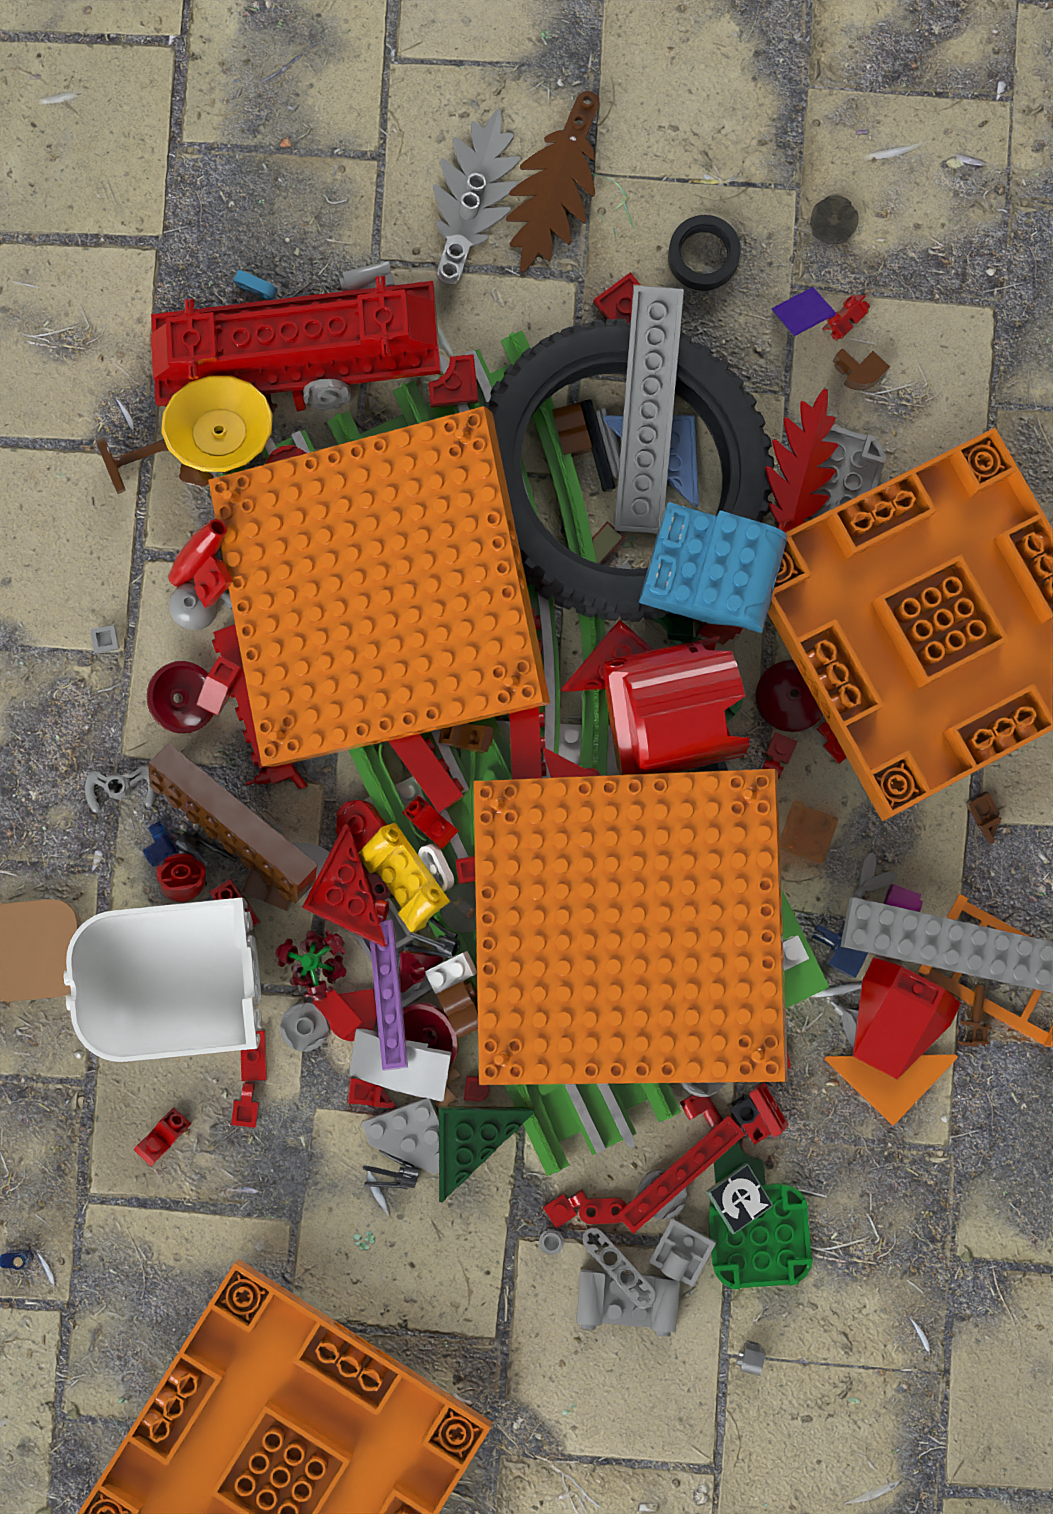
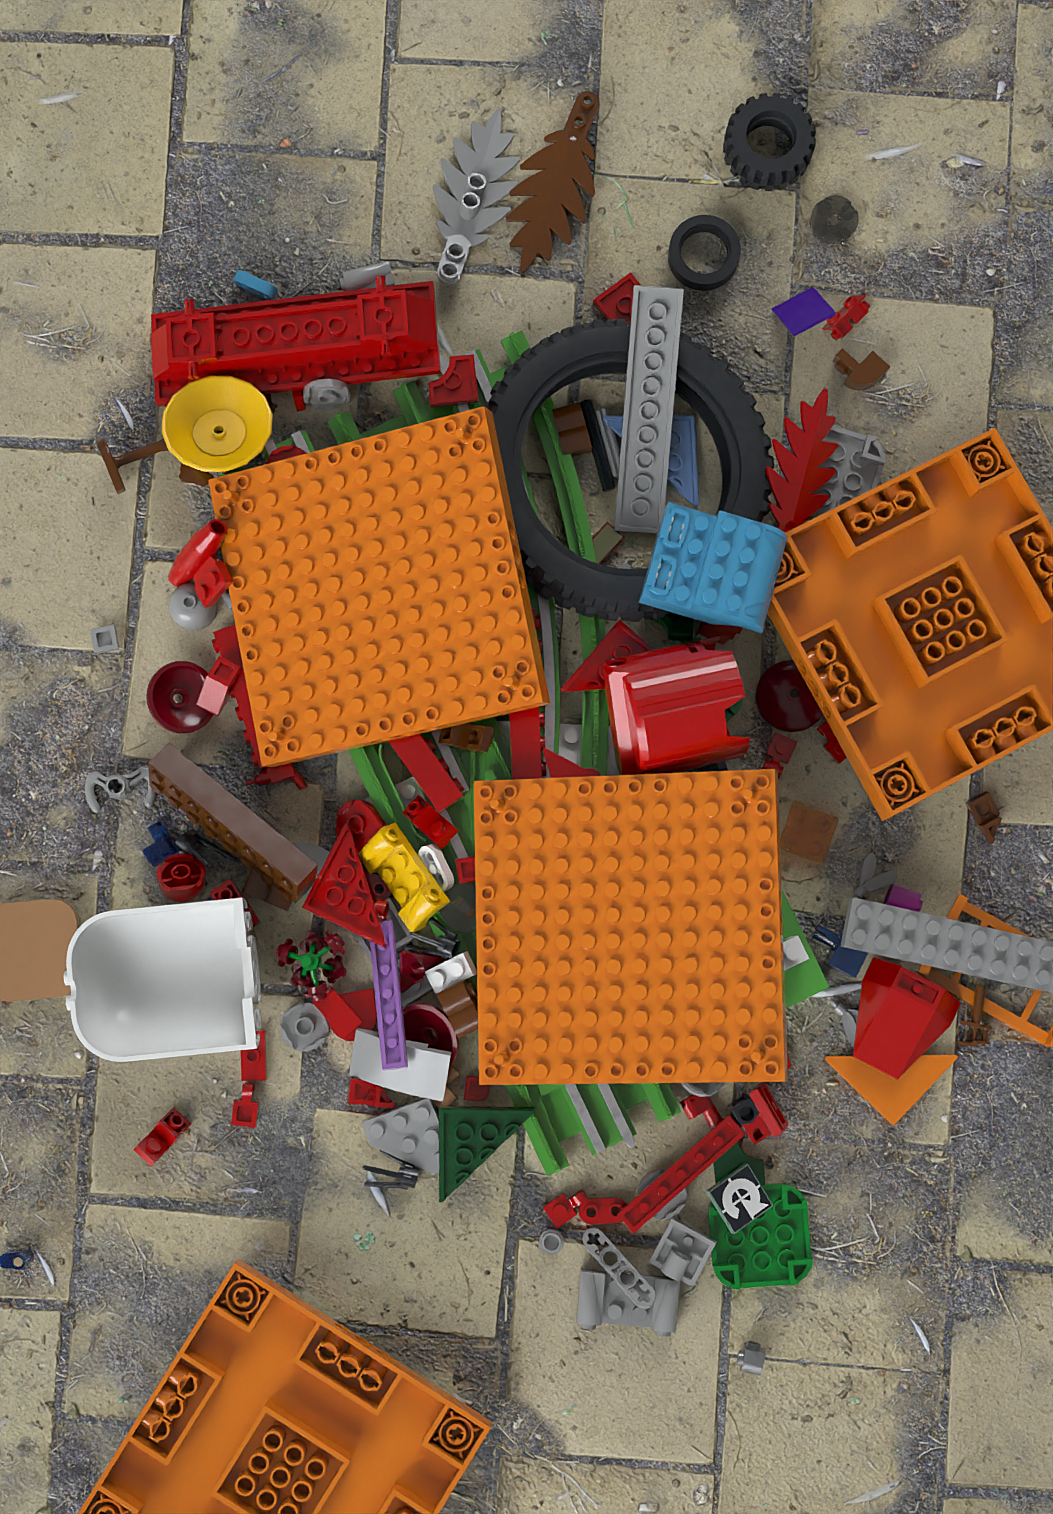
none -> black tyre [723,93,816,191]

